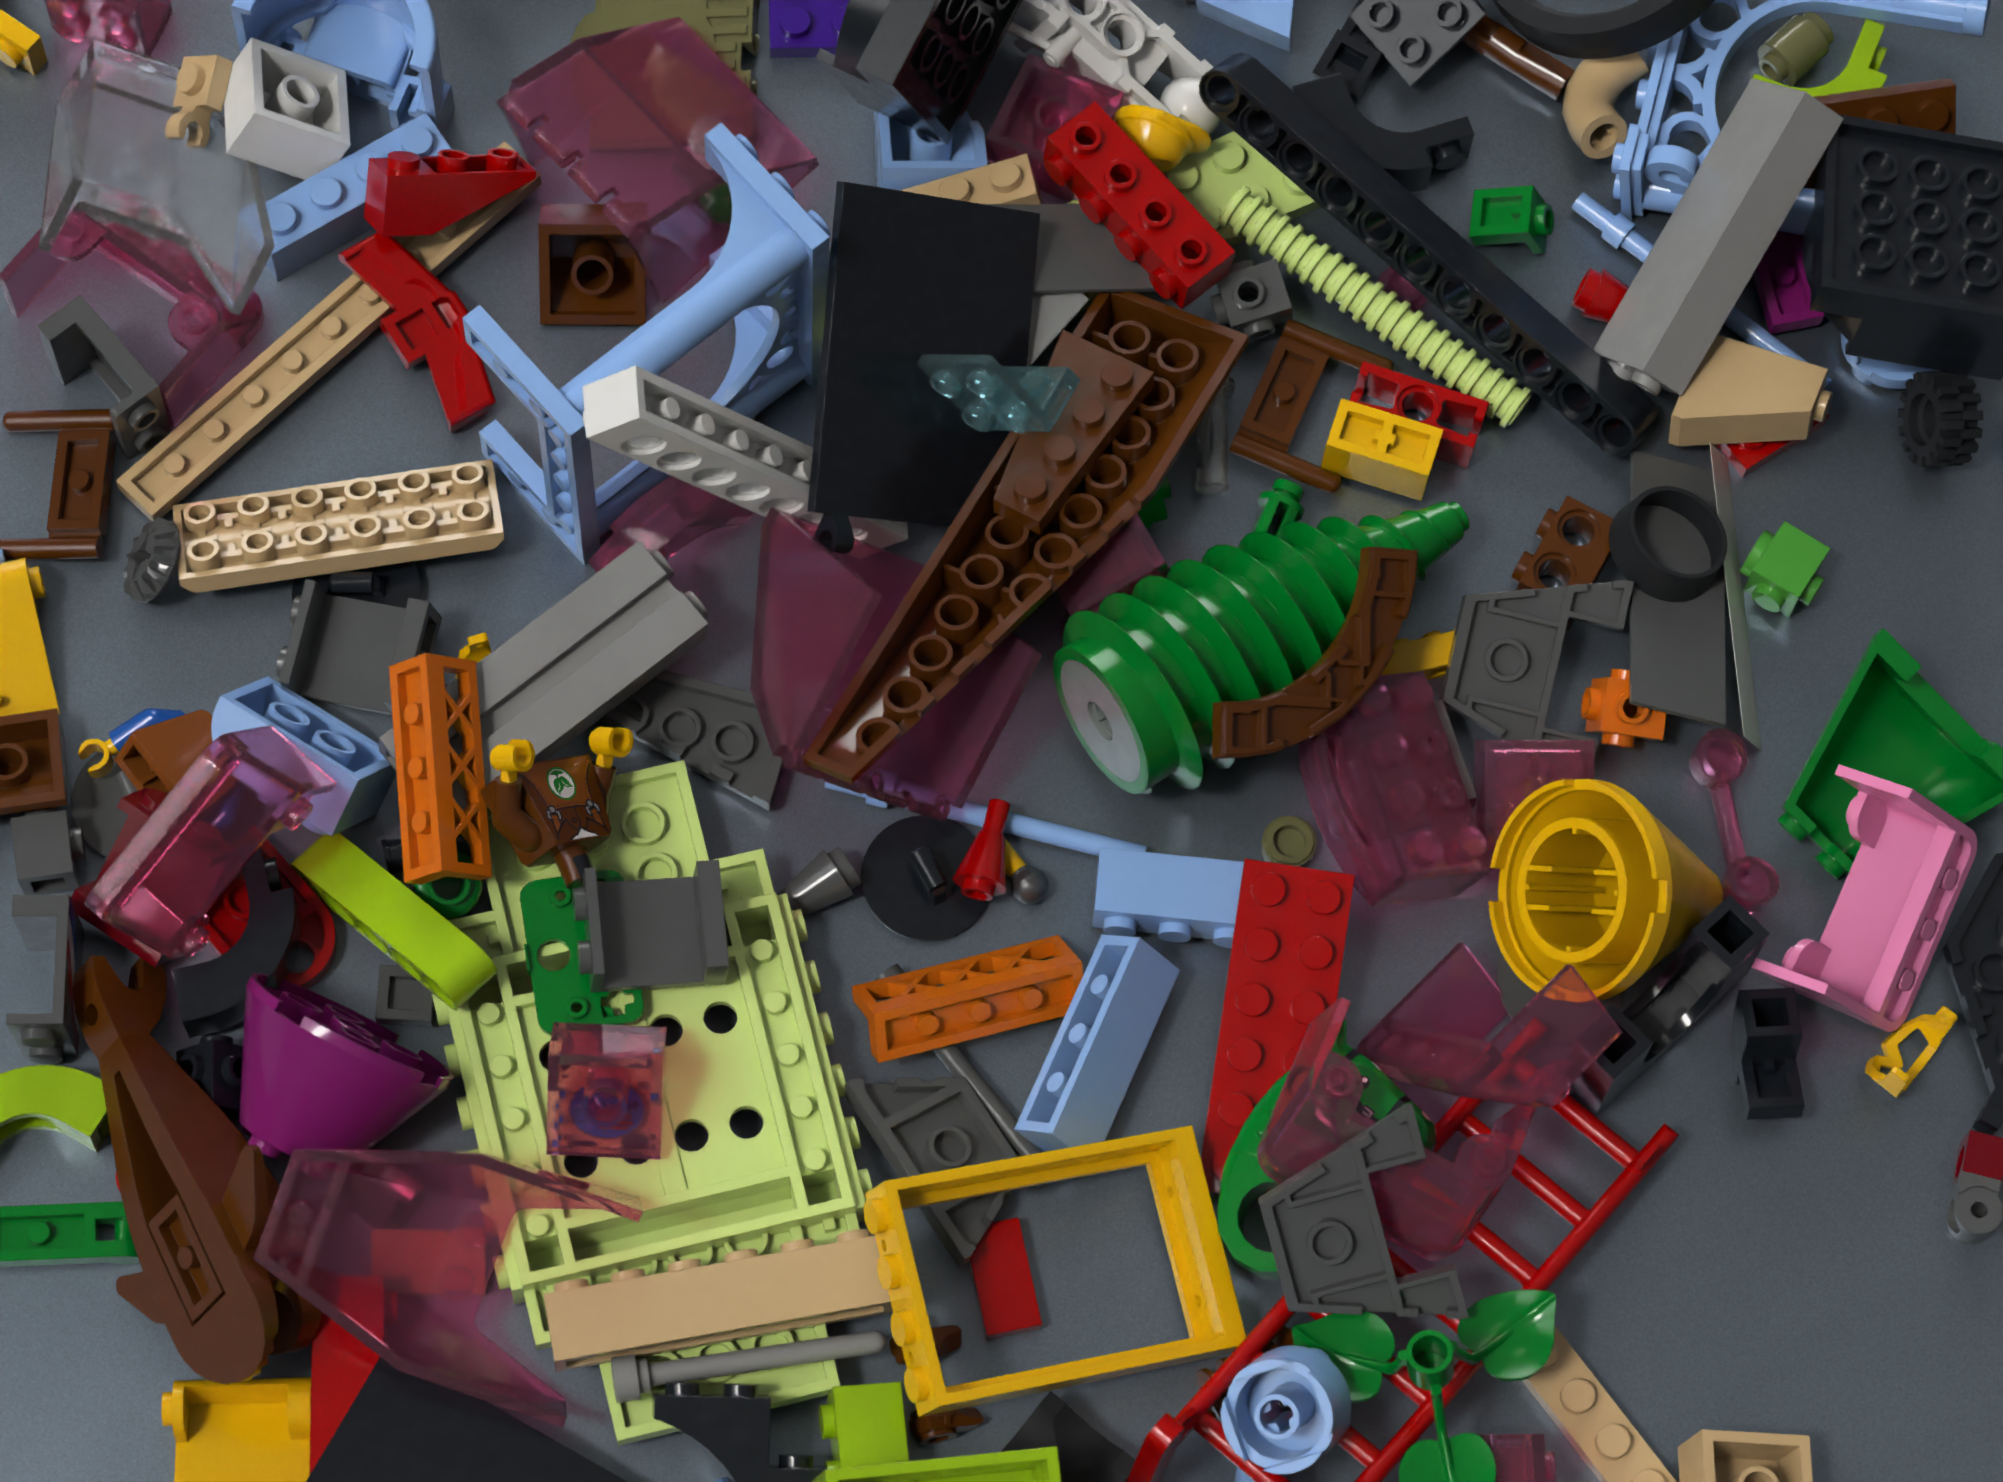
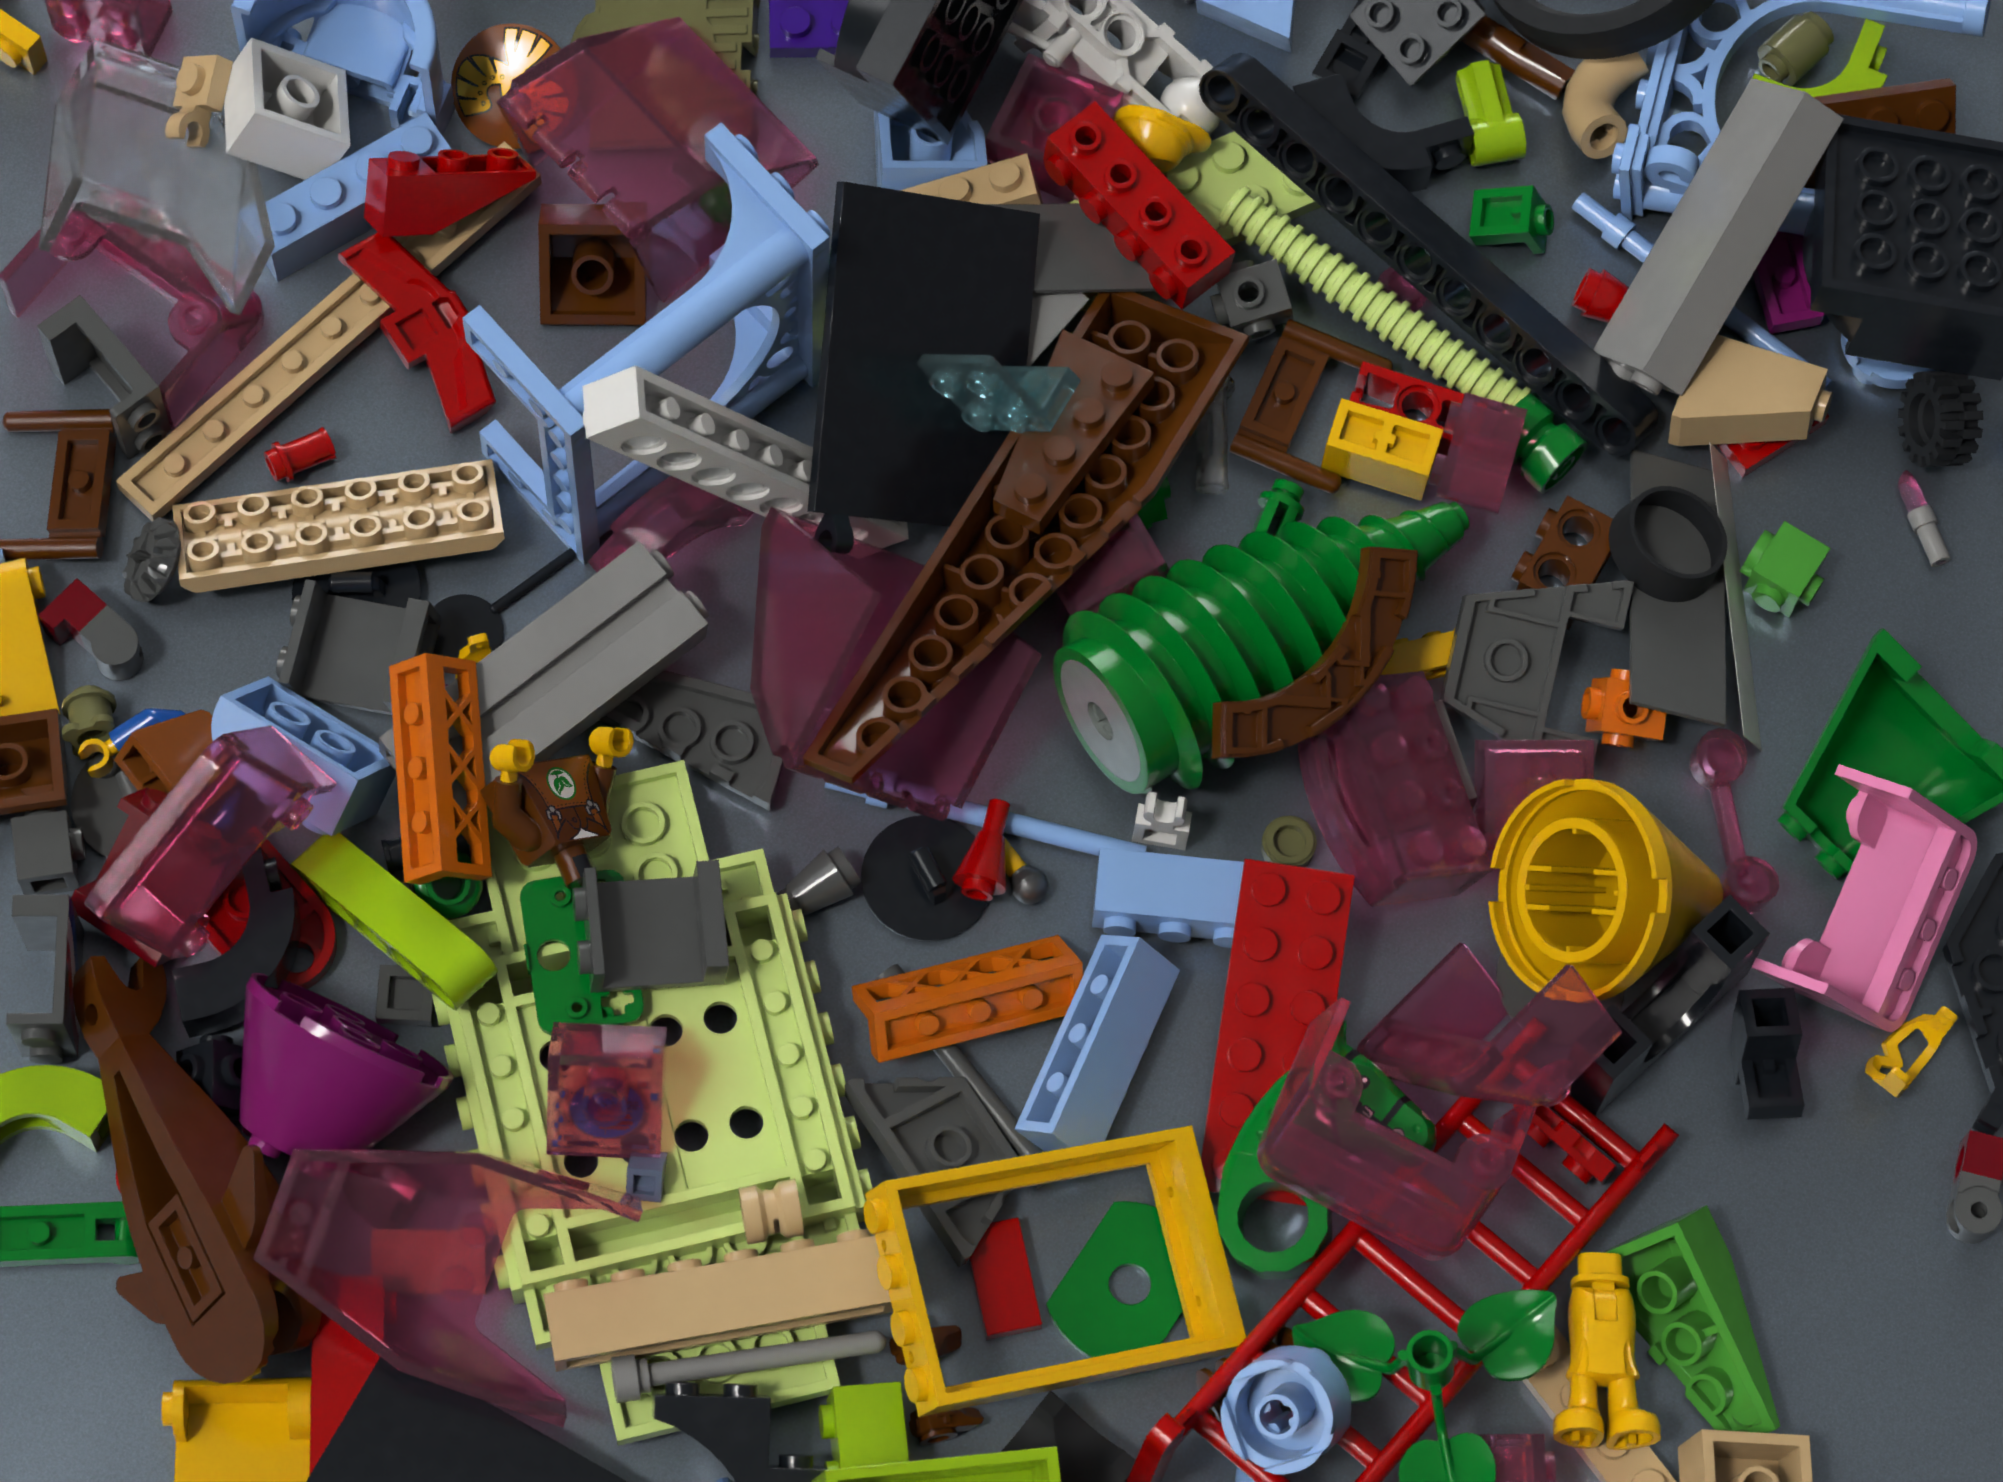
dark grey wing [1258,1103,1469,1319] -> none
none -> leg [38,578,144,681]
none -> olive brick [61,685,117,757]
none -> red pin [264,427,336,482]
none -> black piece [433,548,577,664]
none -> shield [451,23,573,149]
none -> sand blue piece [626,1149,668,1202]
none -> tan wheel [738,1179,804,1245]
none -> green piece [1046,1201,1183,1358]
none -> white plate [1132,792,1192,850]
none -> clear pink brick [1429,392,1527,515]
none -> lime piece [1455,60,1526,167]
none -> green wheel [1486,394,1588,494]
none -> red wing [1513,1088,1618,1185]
none -> yellow piece [1553,1252,1661,1450]
none -> bright green wedge [1602,1205,1781,1433]
none -> light grey piece [1898,470,1951,567]

